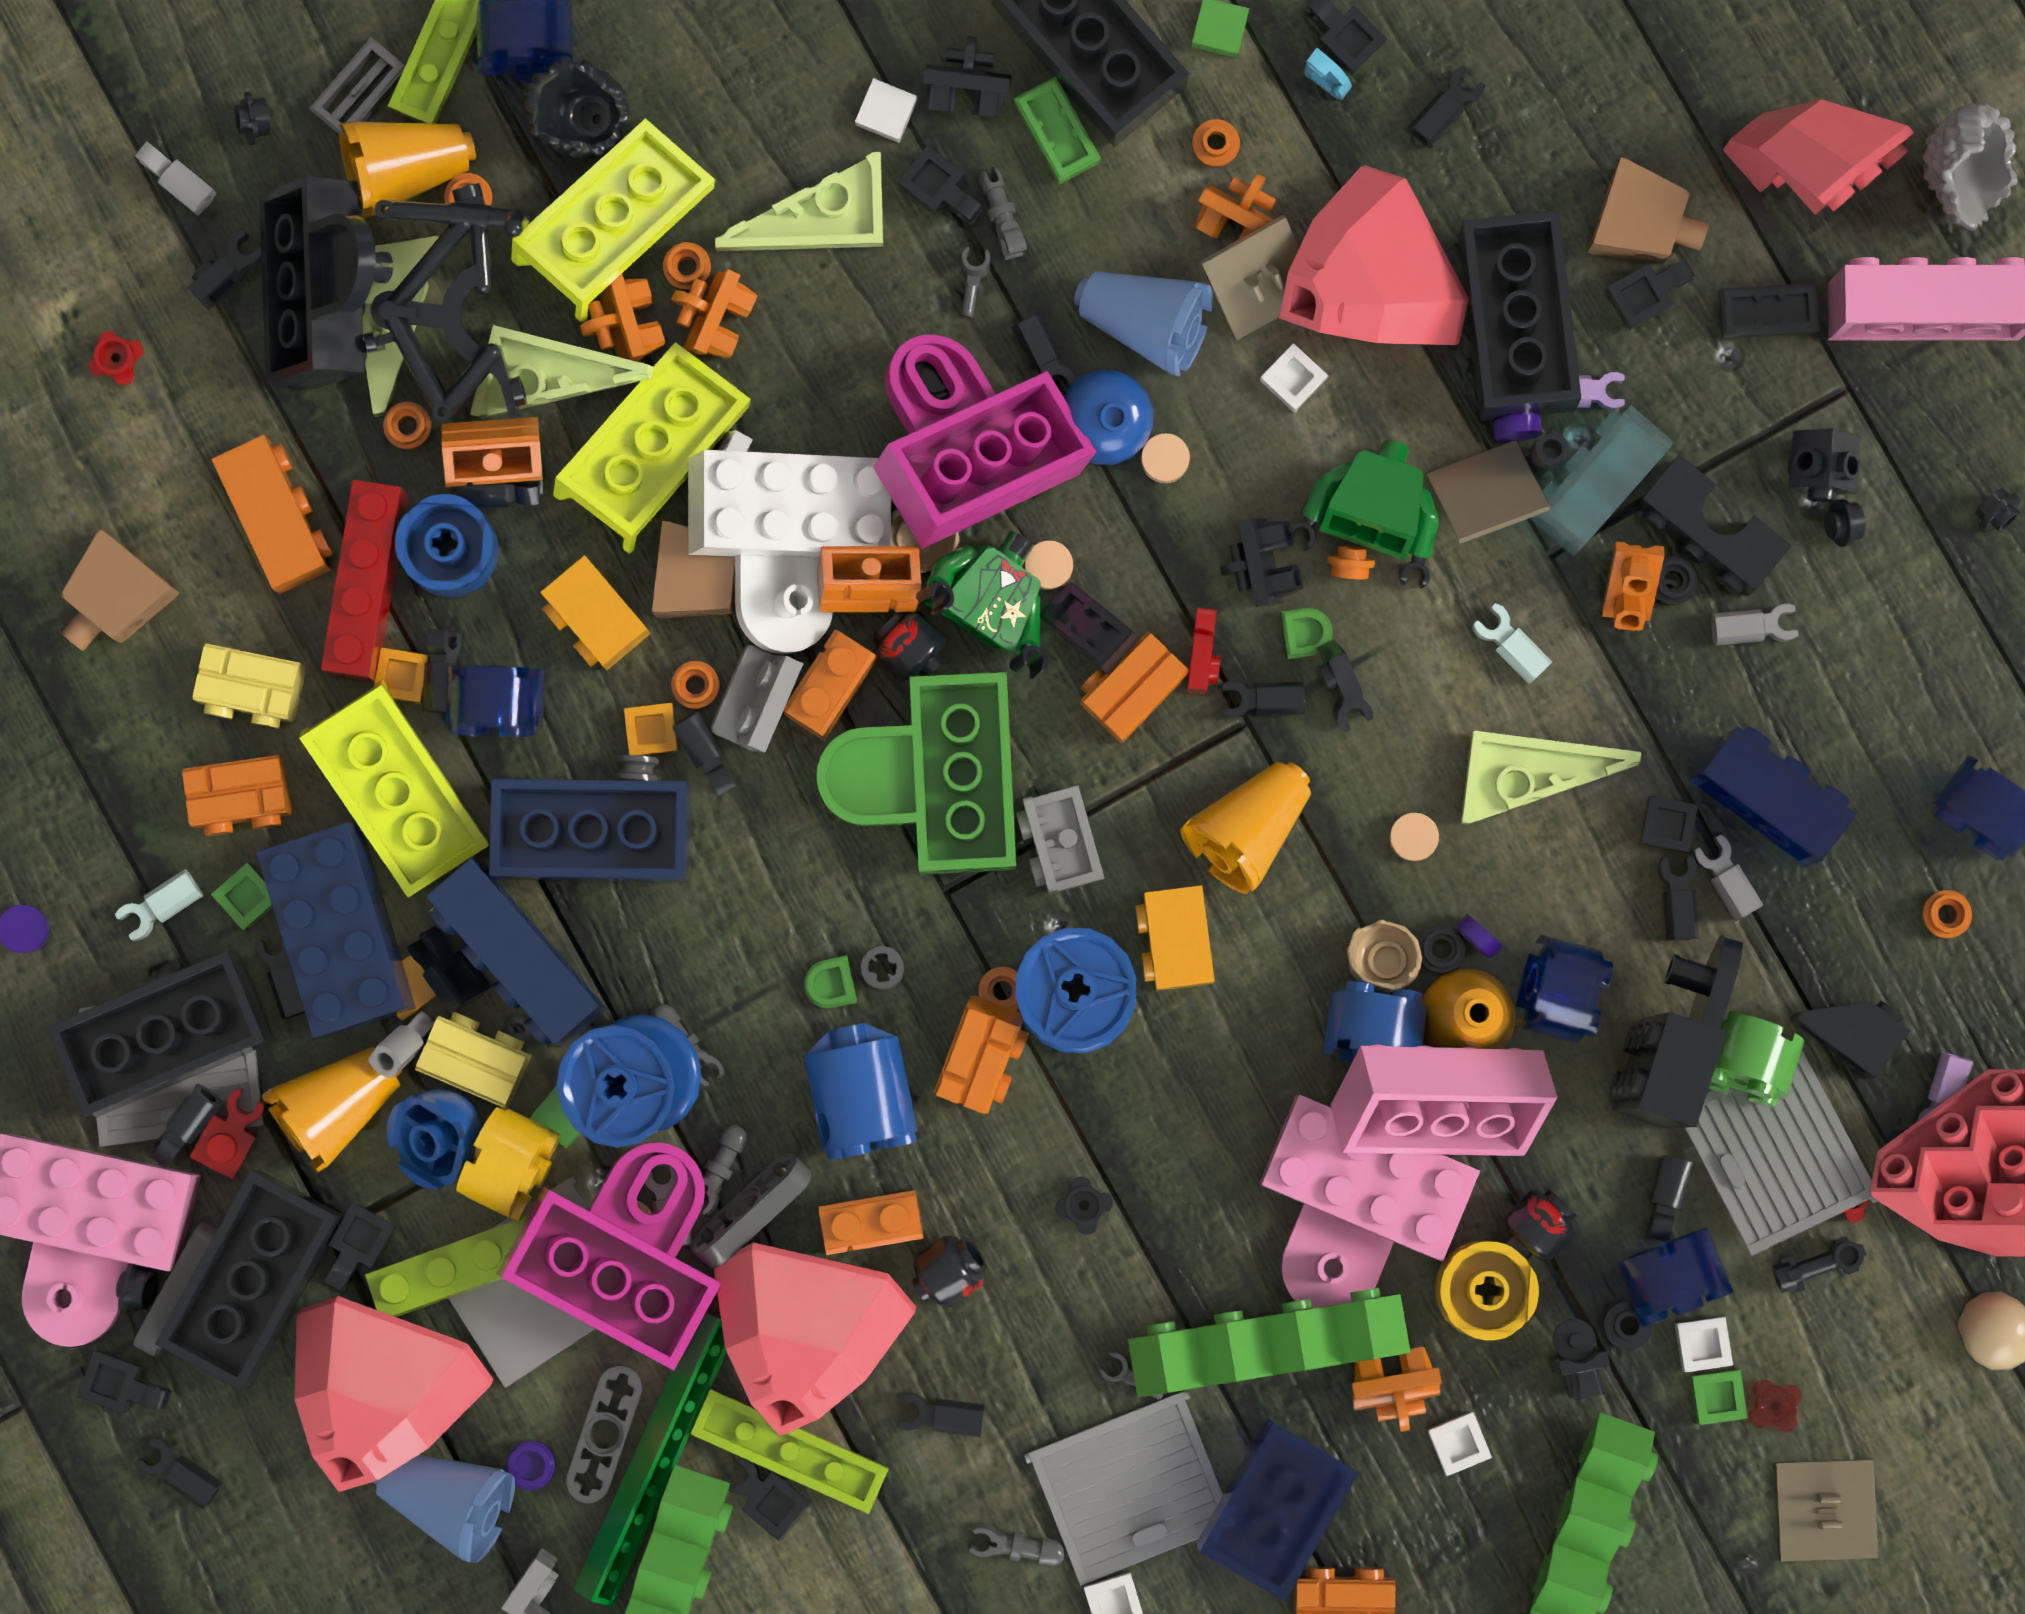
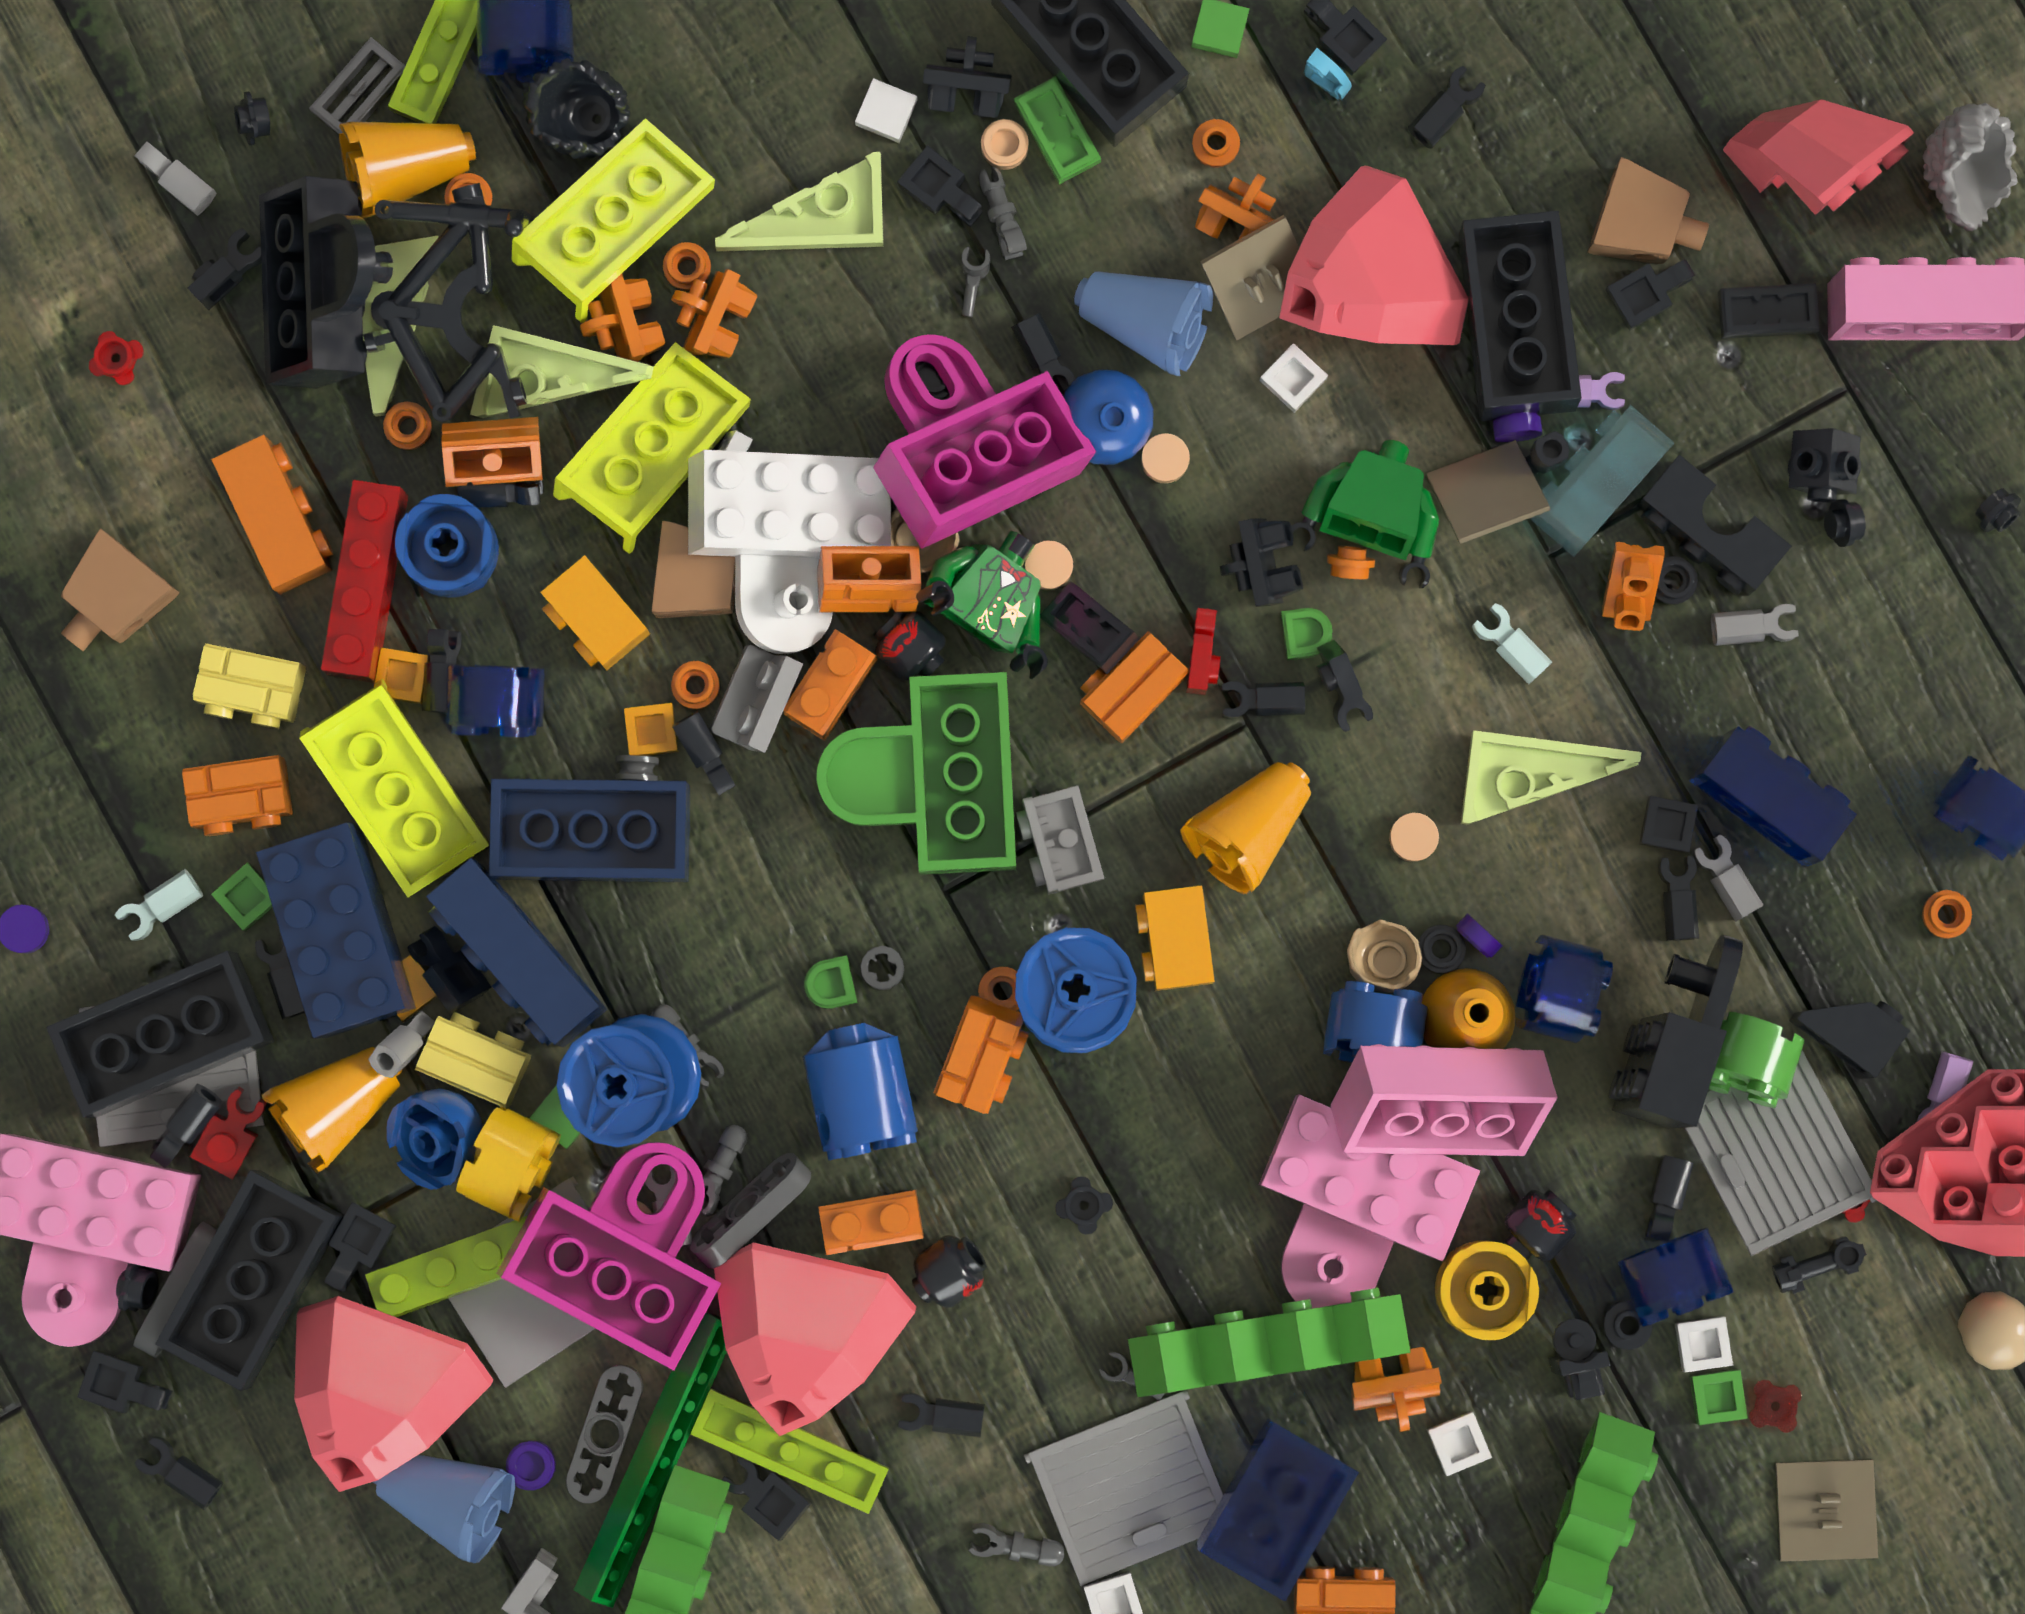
none -> light nougat tile [981,119,1029,170]

